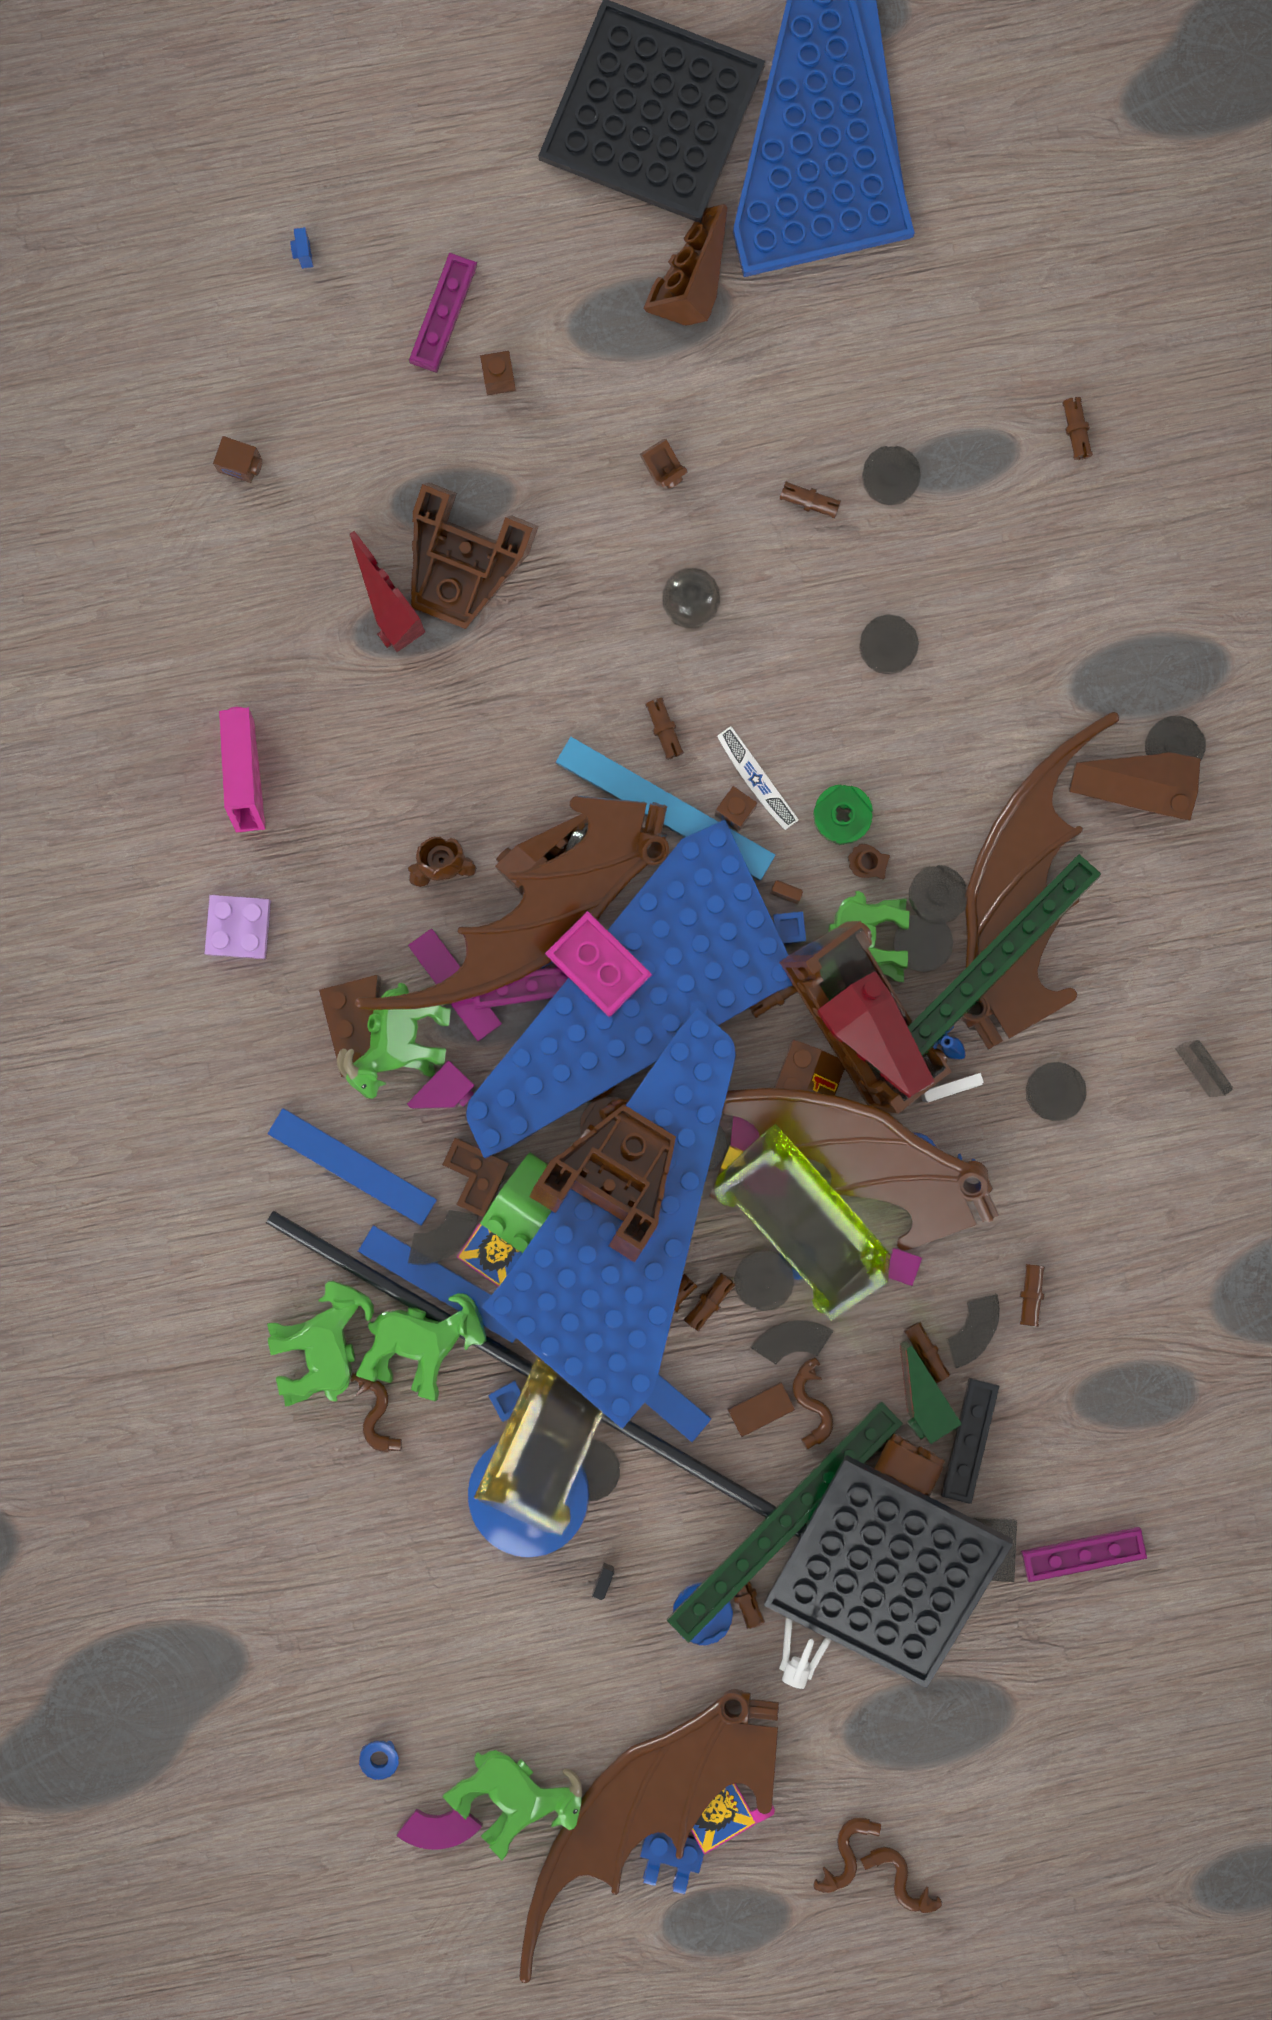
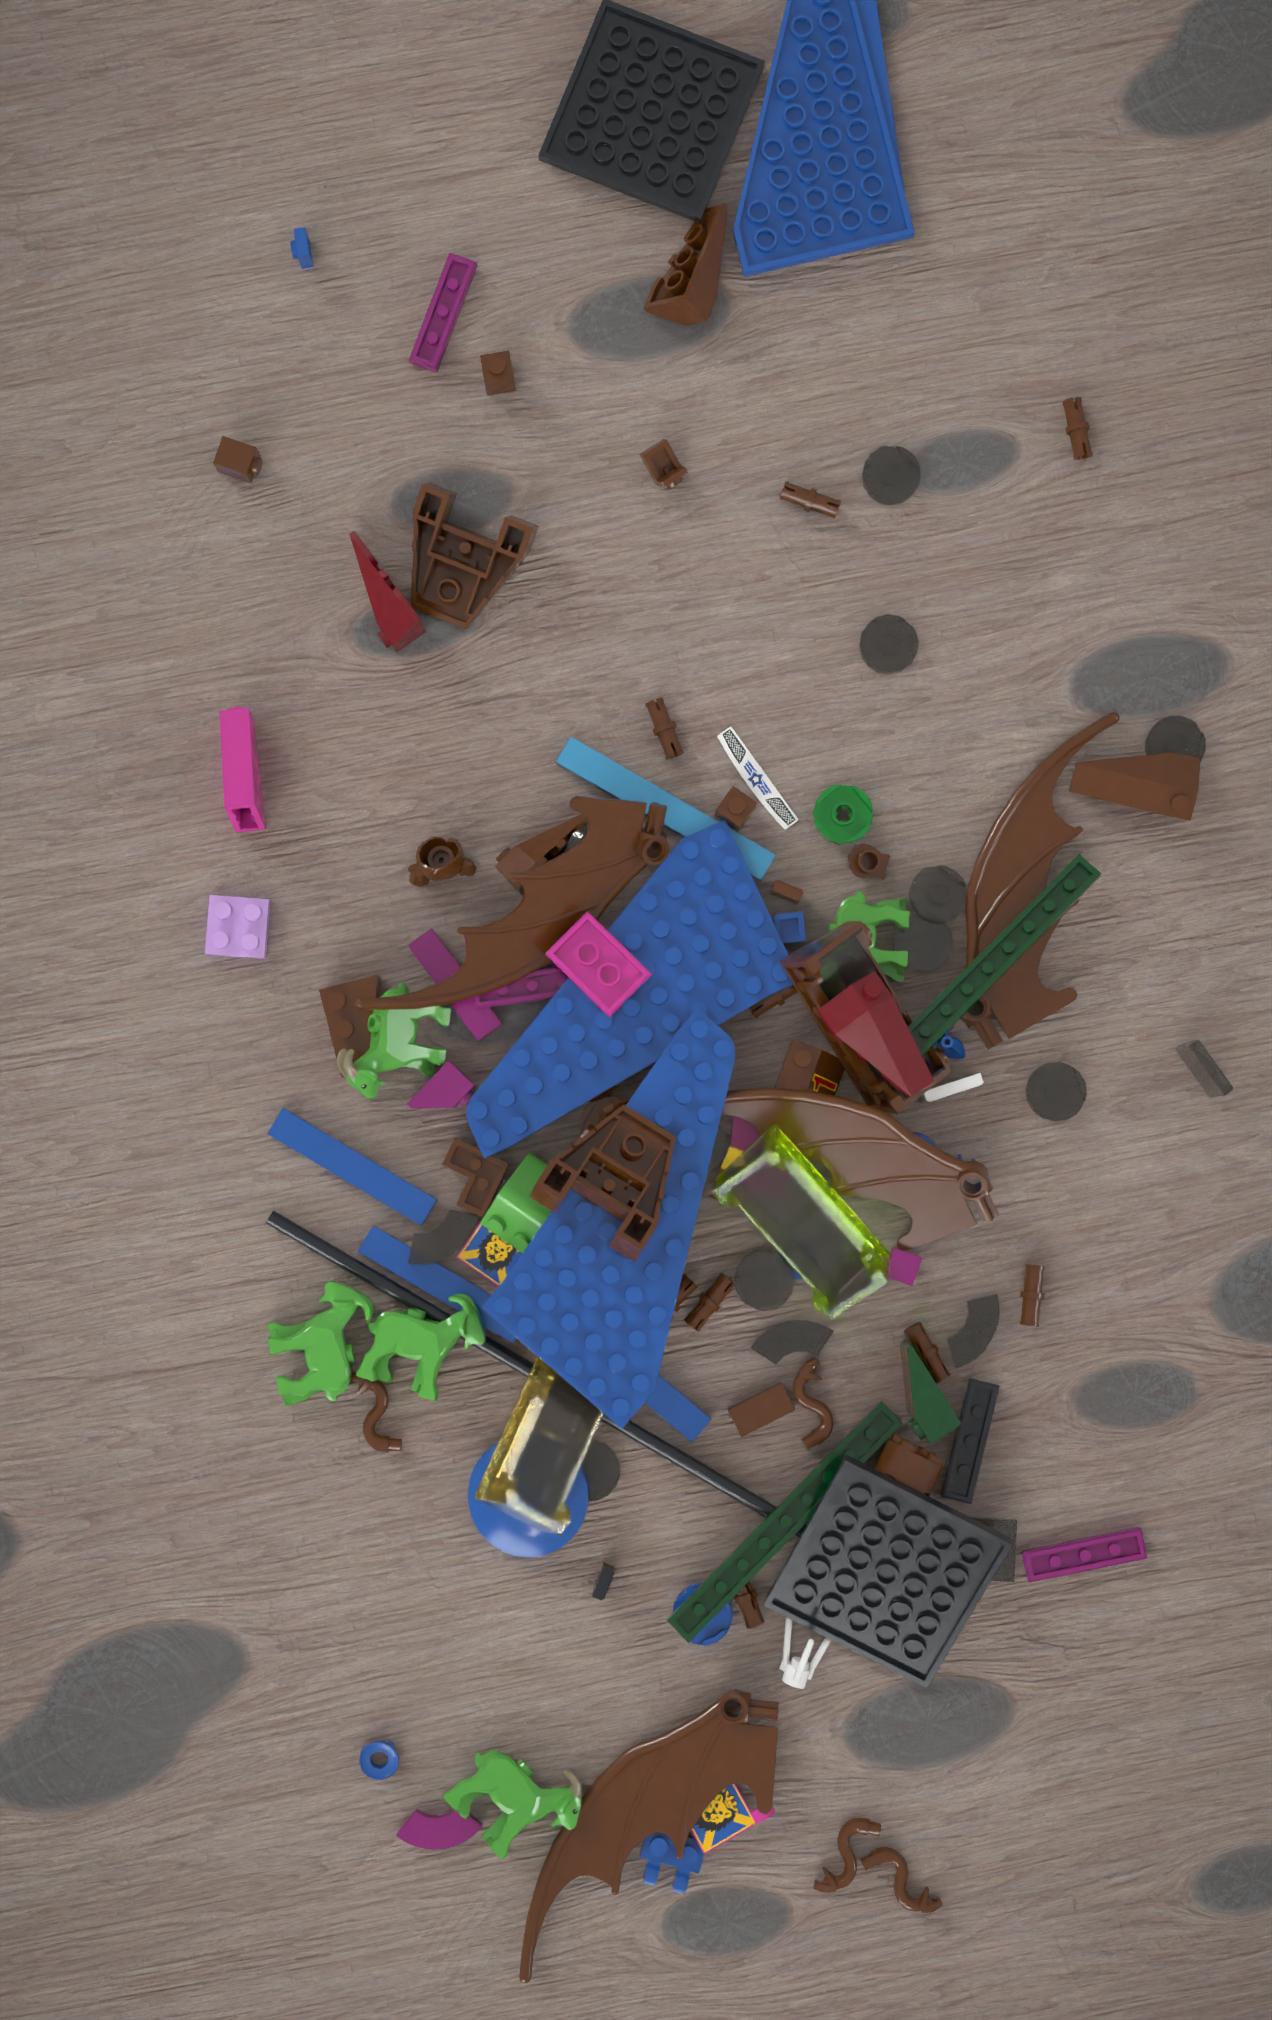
blue plate [488,1380,529,1422] -> none
clear smoke cylinder [662,567,720,628] -> none

